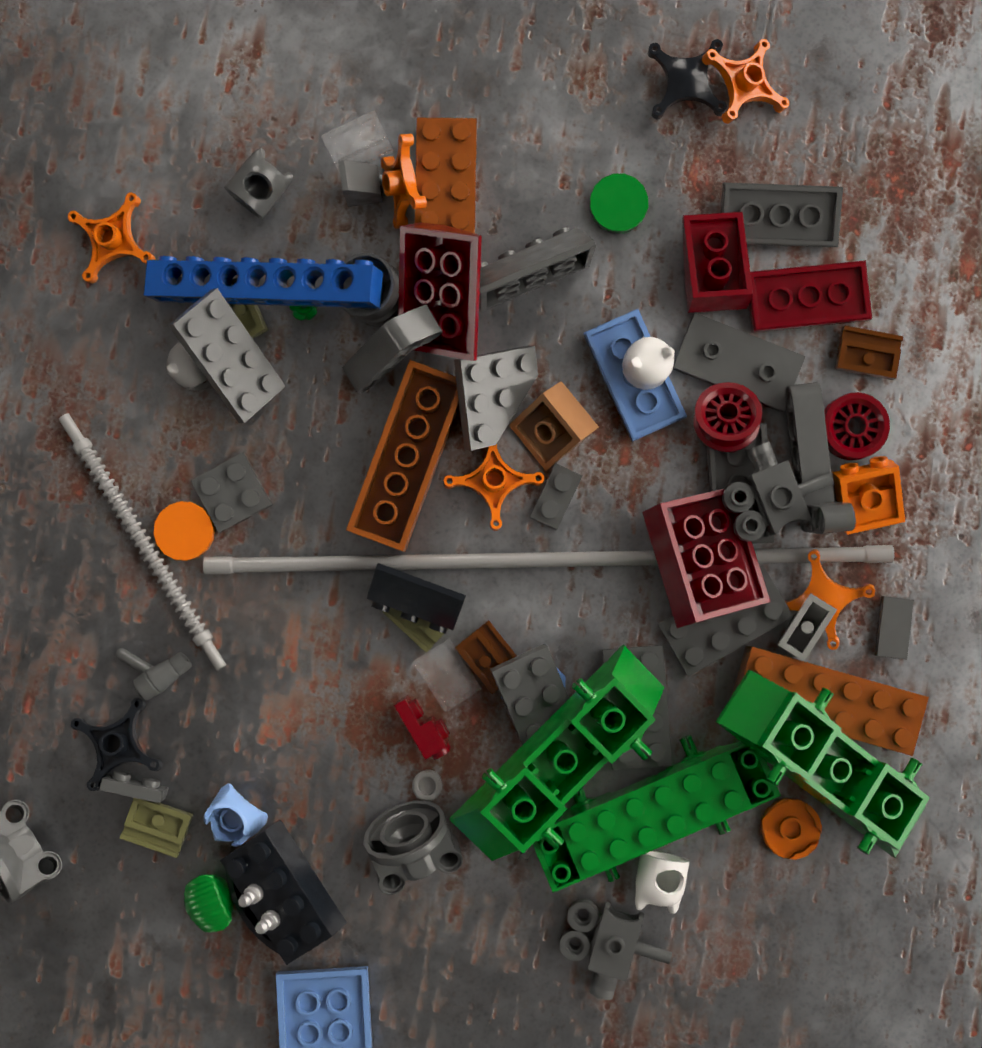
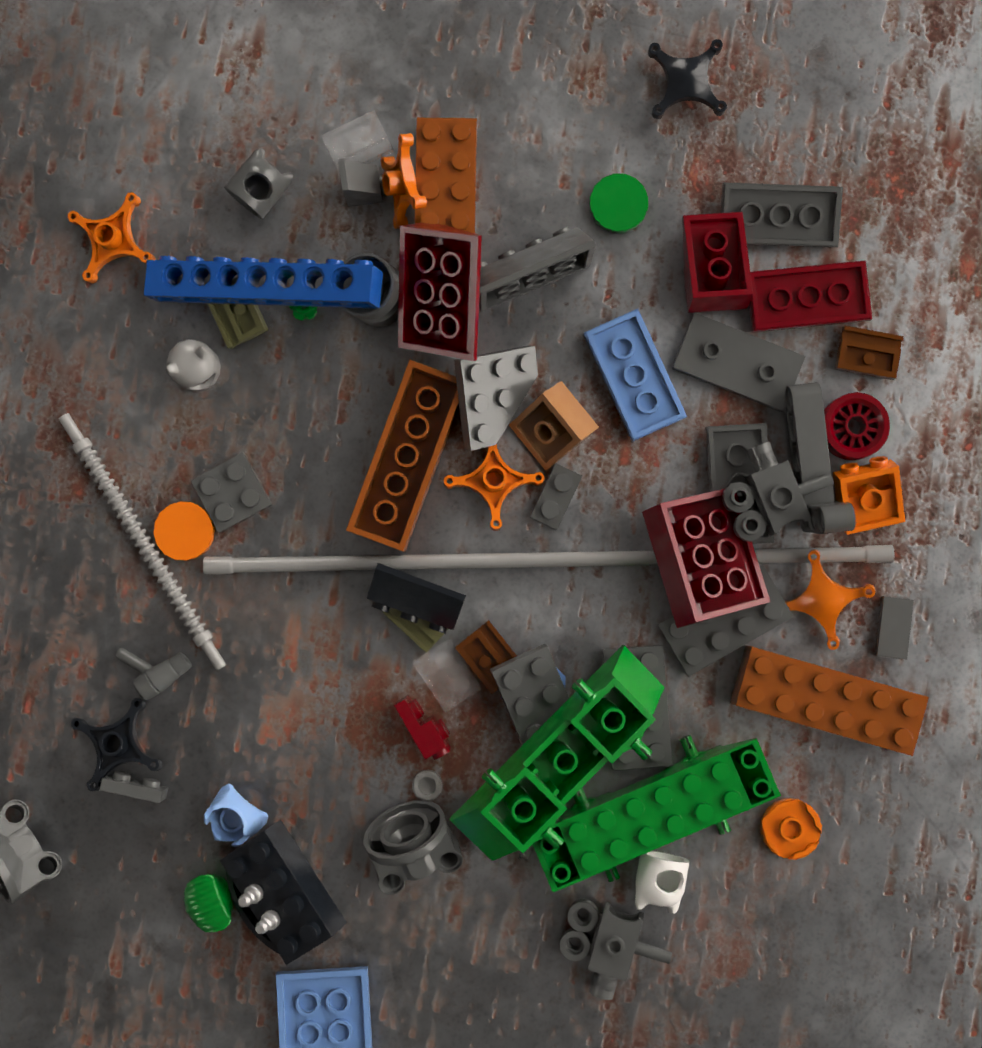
olive plate [120,798,194,858] -> none
plate [168,288,286,423] -> none
dark grey beam [342,305,442,394] -> none
white piece [622,337,674,390] -> none
dark red wheel [693,382,762,452] -> none
orange piece [702,39,789,124] -> none
green piece [715,670,930,858] -> none
light grey slope [778,593,837,662] -> none

